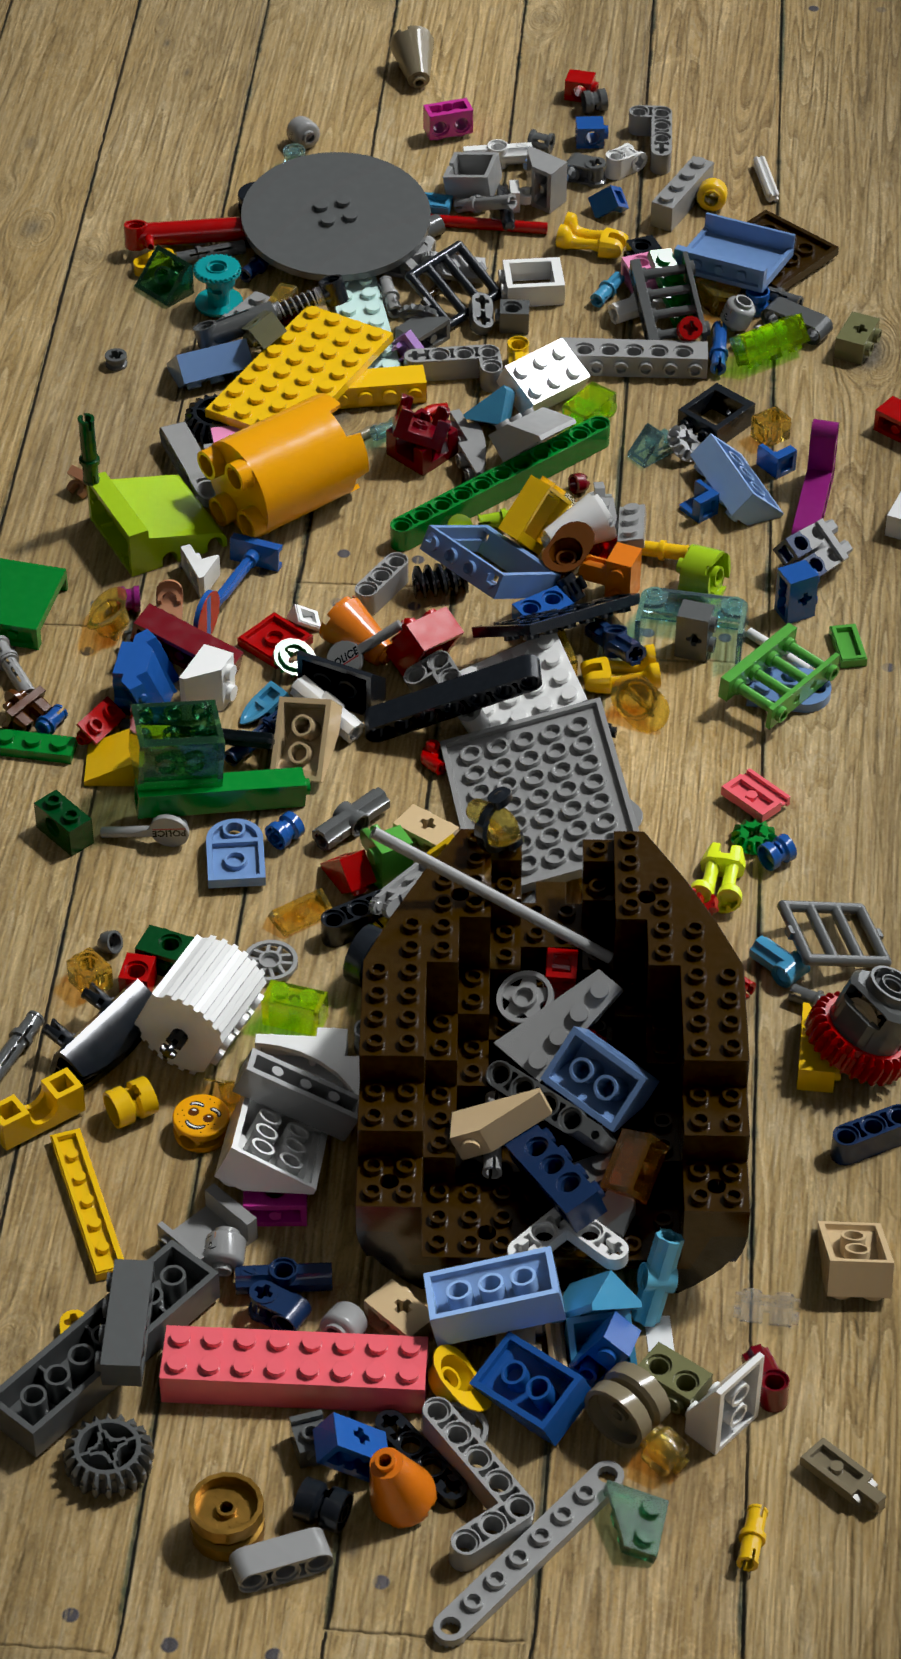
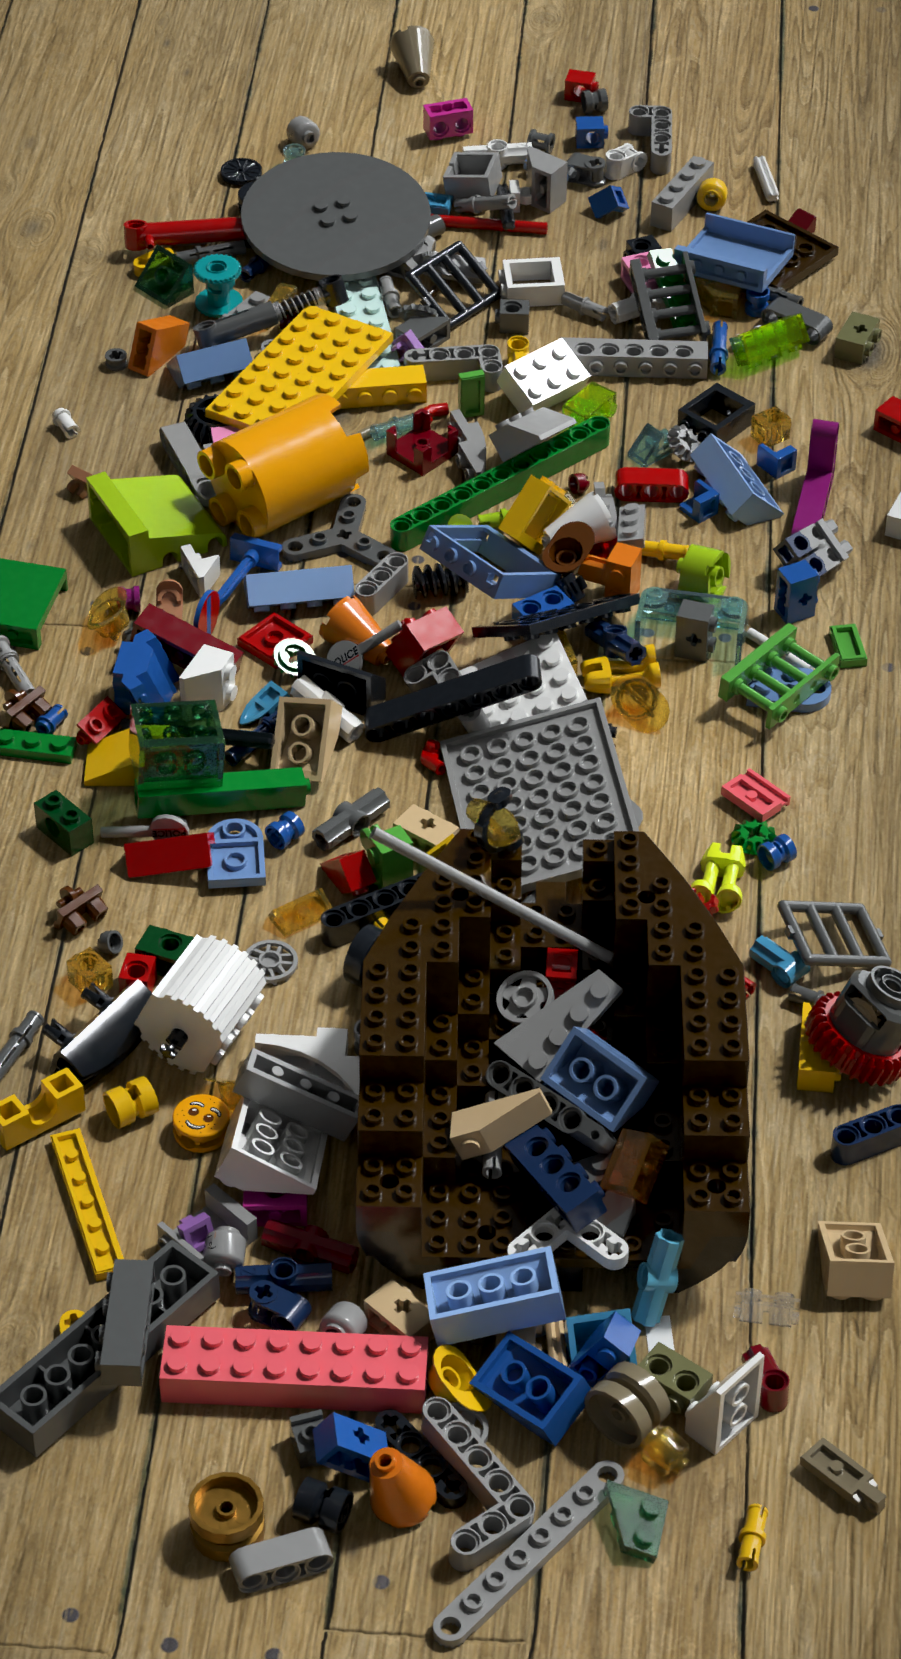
dark grey gear [63,1413,154,1500] -> none
dark green pin [77,413,100,486] -> none
olive brick [241,310,287,350] -> none
clear neon green brick [261,979,329,1036] -> none
white slope [286,604,321,631] -> none
light grey hinge [368,862,427,918] -> none
dark red panel [392,393,451,452] -> none
dark azure slope [463,385,516,426] -> none
dark grey beam [469,292,494,335] -> none
dark azure slope [552,1270,642,1323] -> none
yellow piece [556,212,629,259] -> none
dark azure axle [590,271,625,308] -> none
red wheel [676,316,703,341] -> none
light grey head [720,294,756,332] -> none
none -> white pin [52,408,80,438]
none -> reddish brown hips [53,884,108,936]
none -> red panel [124,832,215,878]
none -> orange slope [128,315,190,377]
none -> medium lavender tile [177,1212,214,1252]
none -> black wheel [221,158,262,185]
none -> light blue slope [243,565,355,613]
none -> dark red piece [261,1219,360,1274]
none -> dark grey piece [282,494,396,568]
none -> bright green tile [458,369,485,418]
none -> light grey axle [561,291,608,322]
none -> red beam [614,467,689,503]
none -> dark red slope [788,208,816,233]

